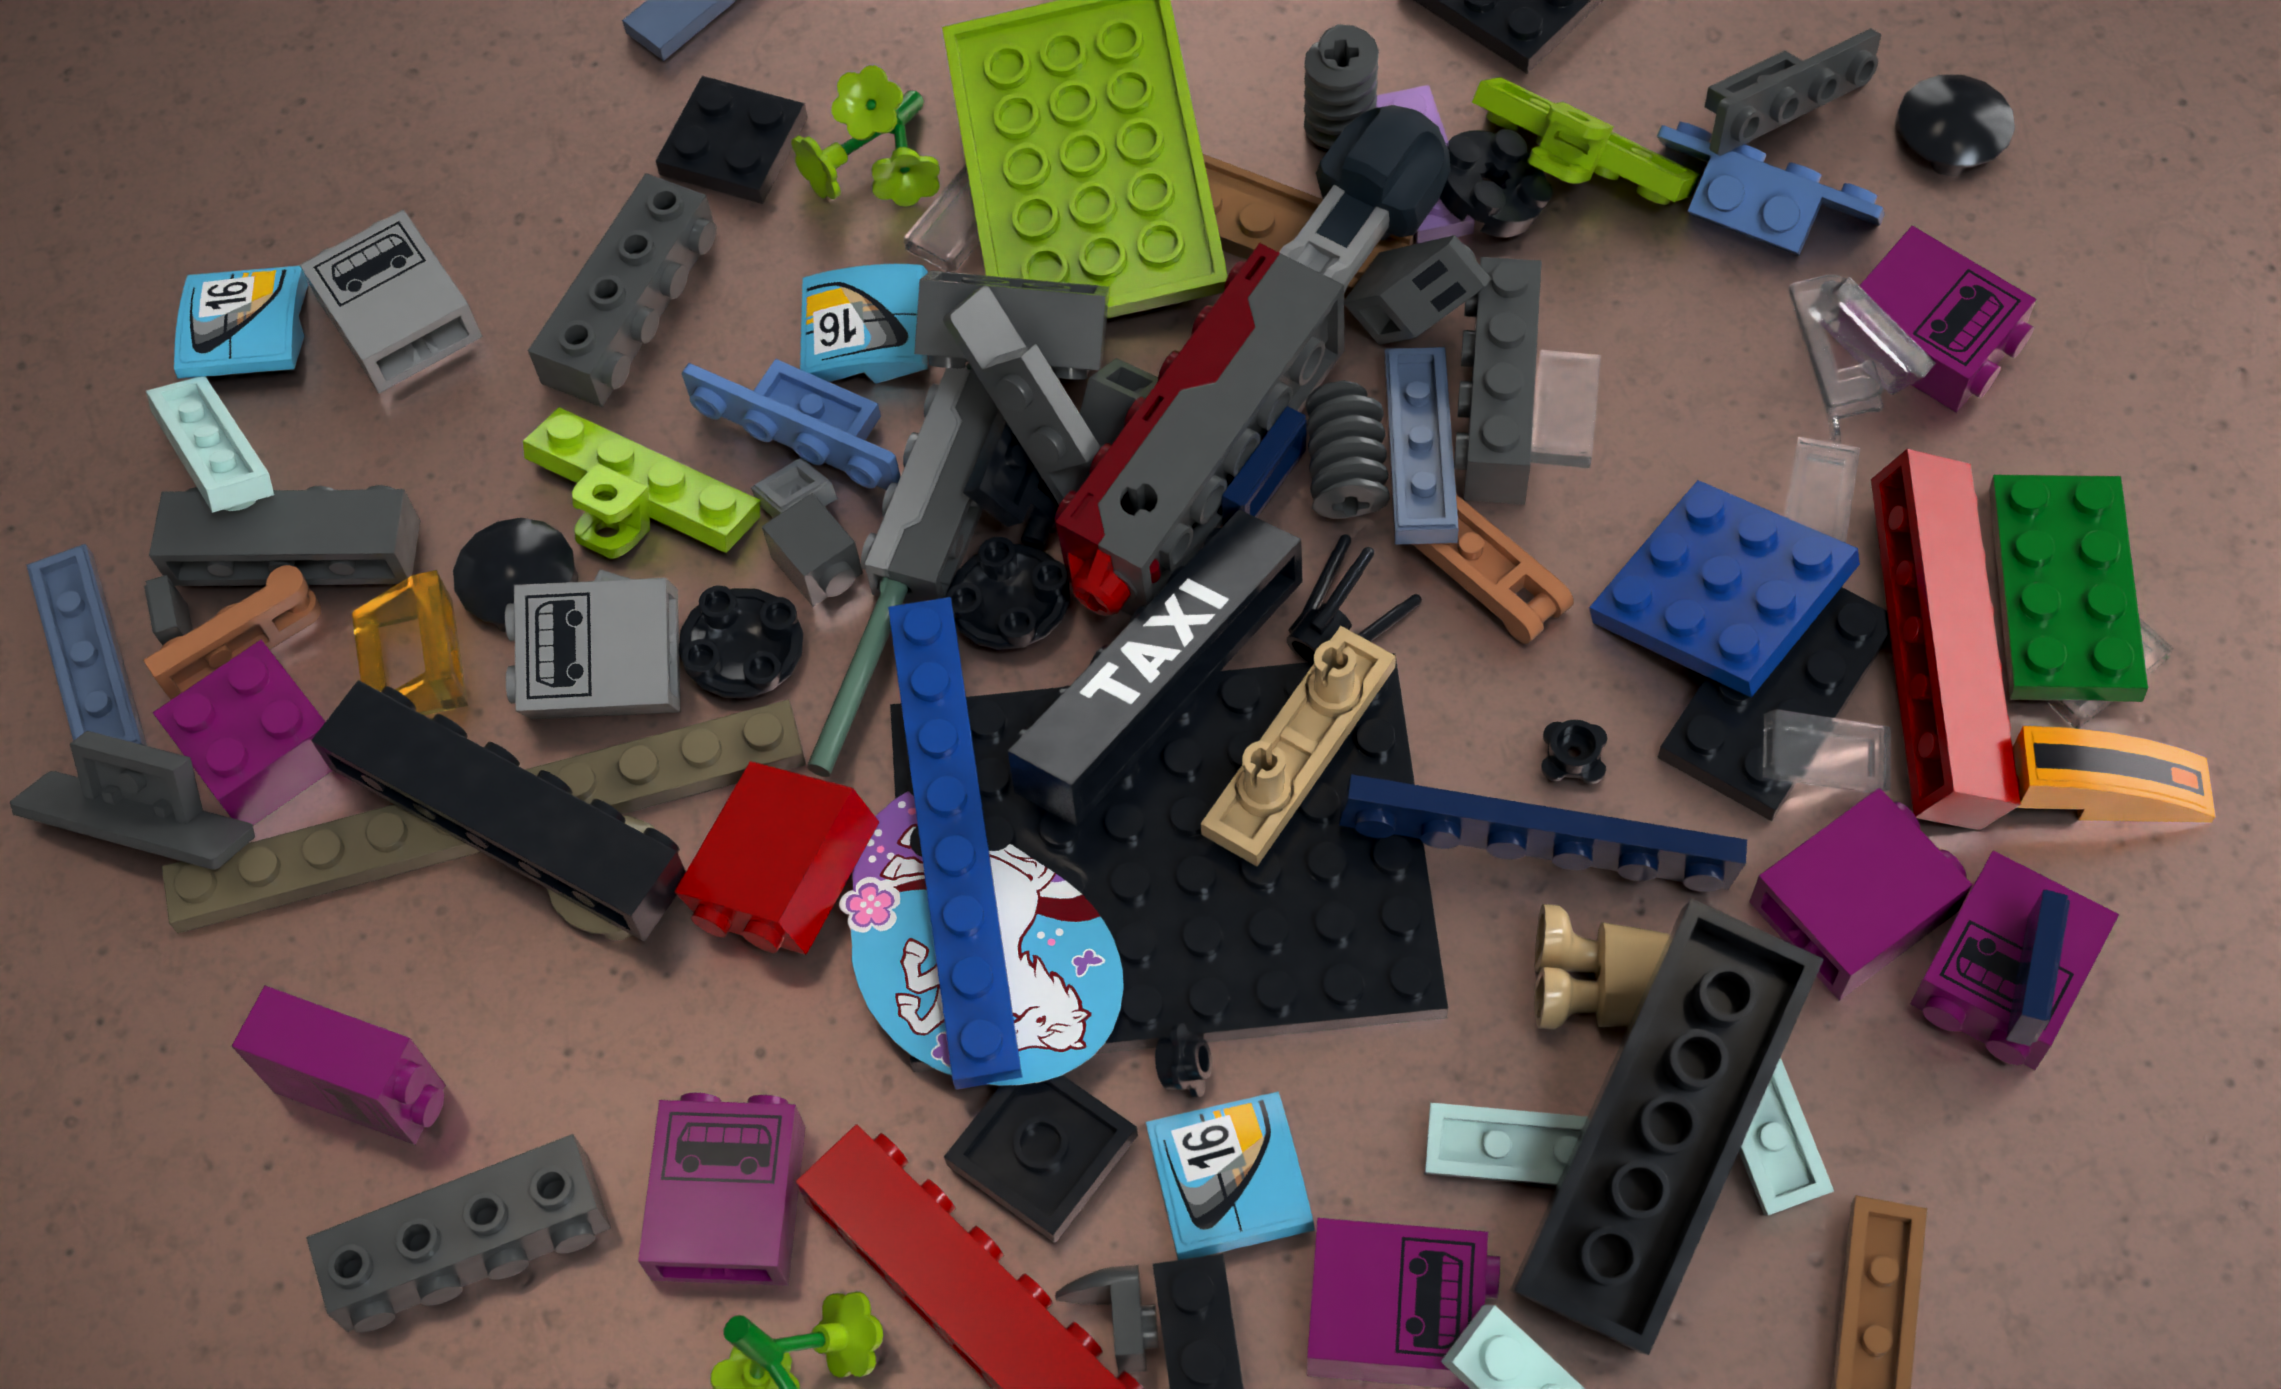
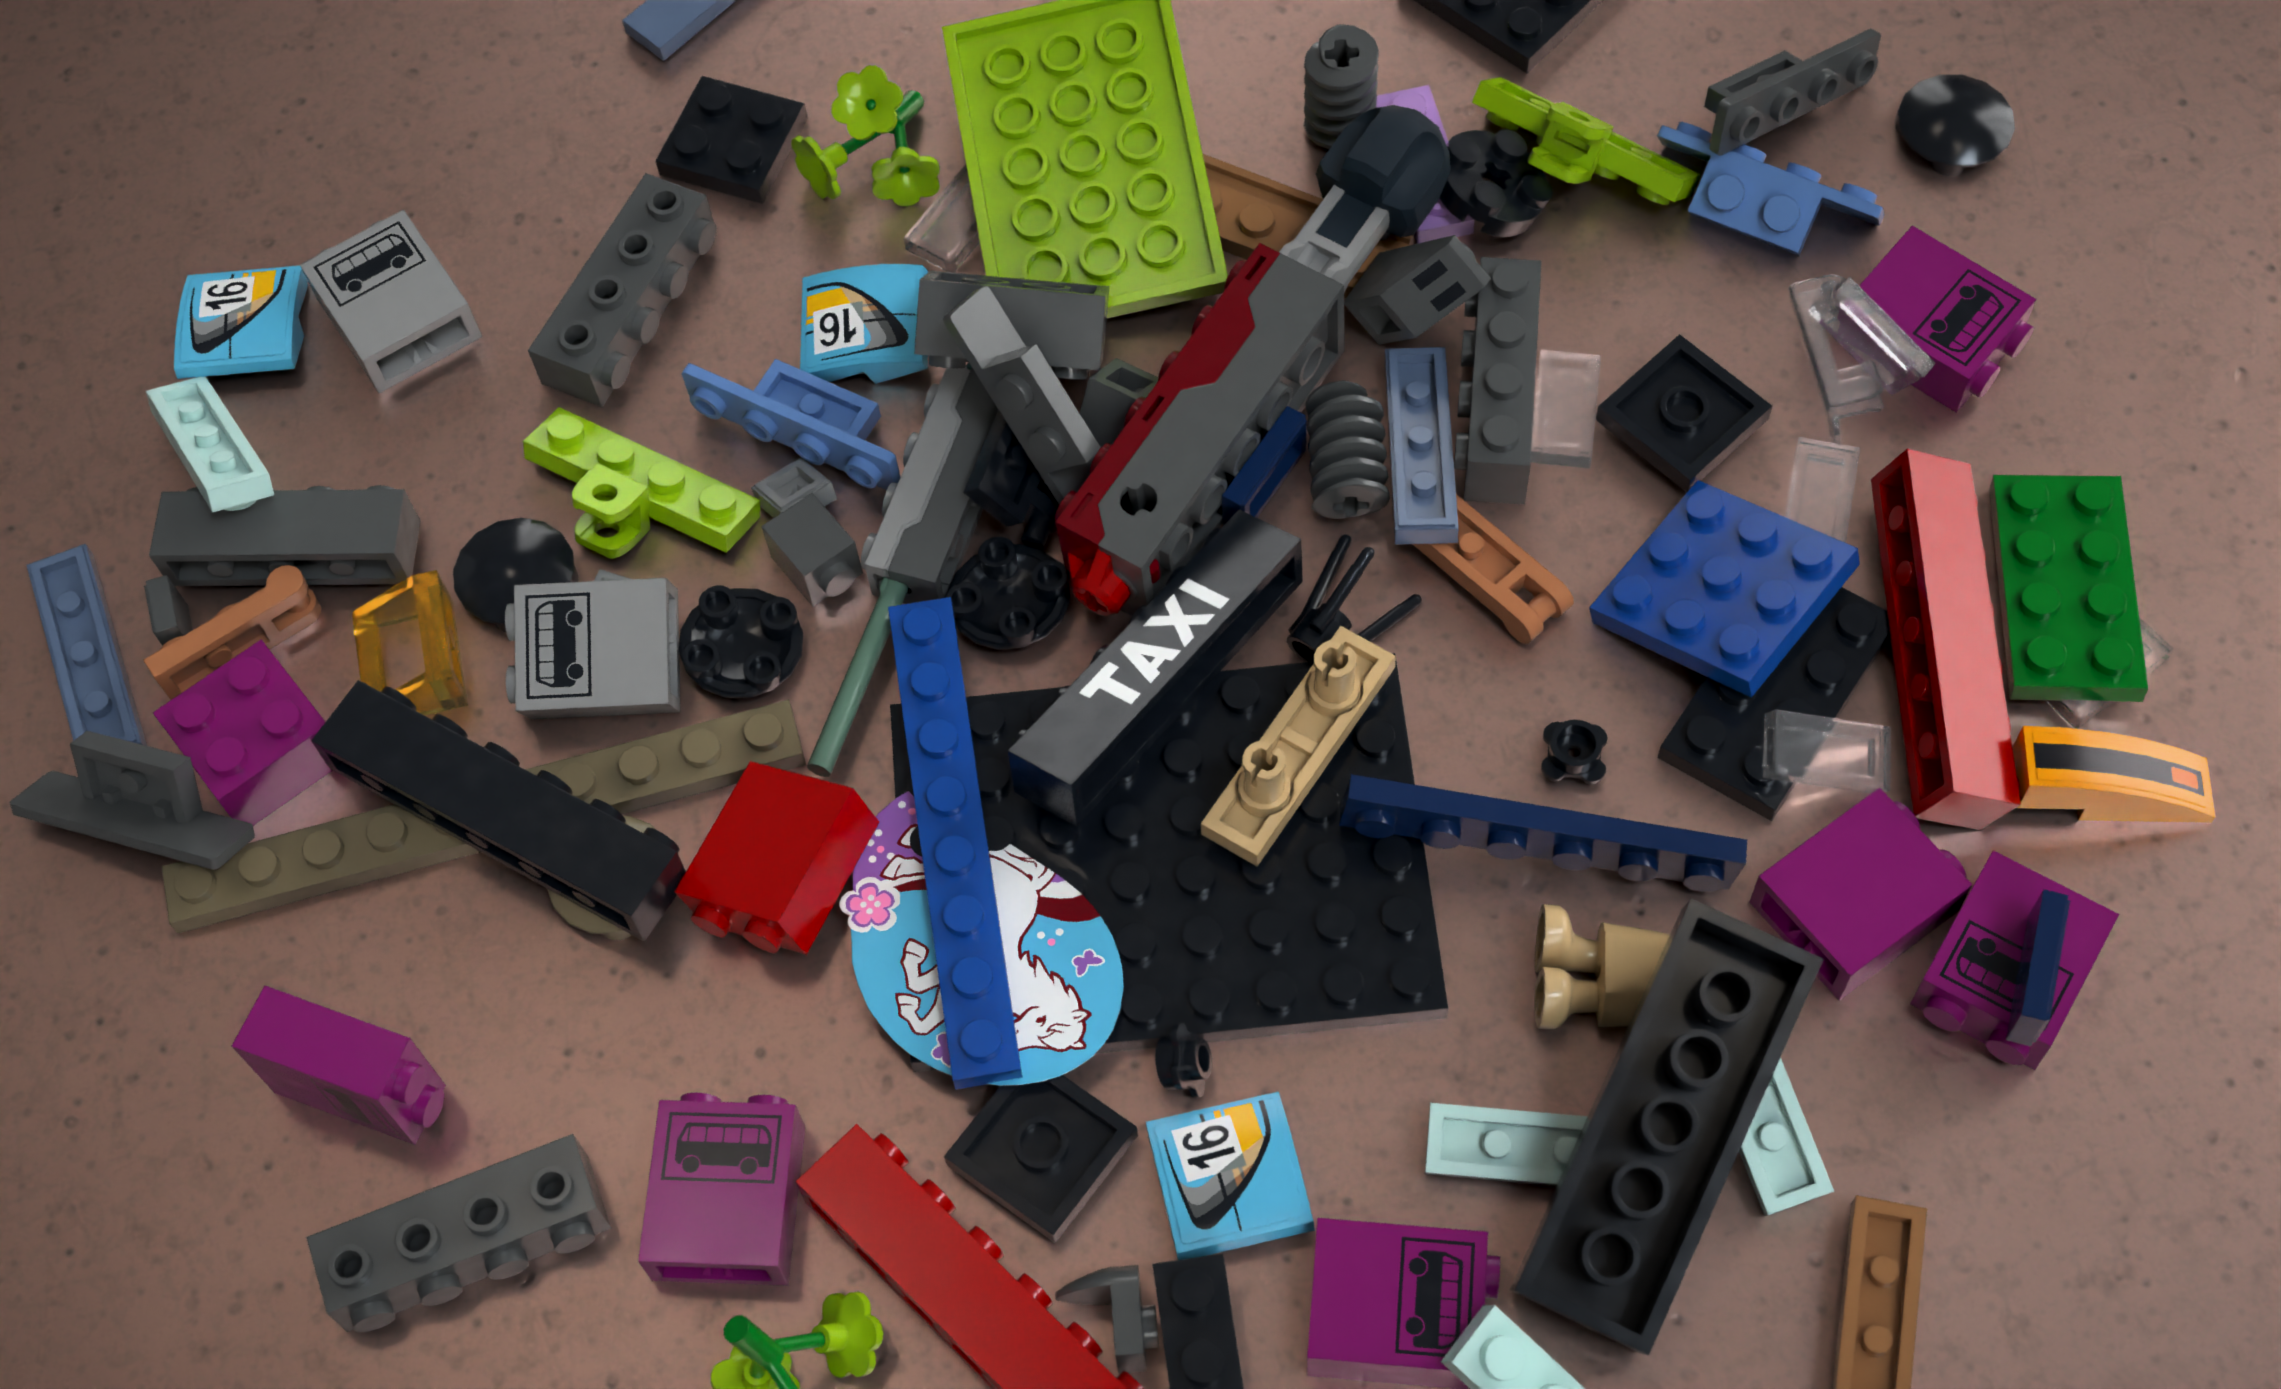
none -> black plate [1596,334,1772,492]

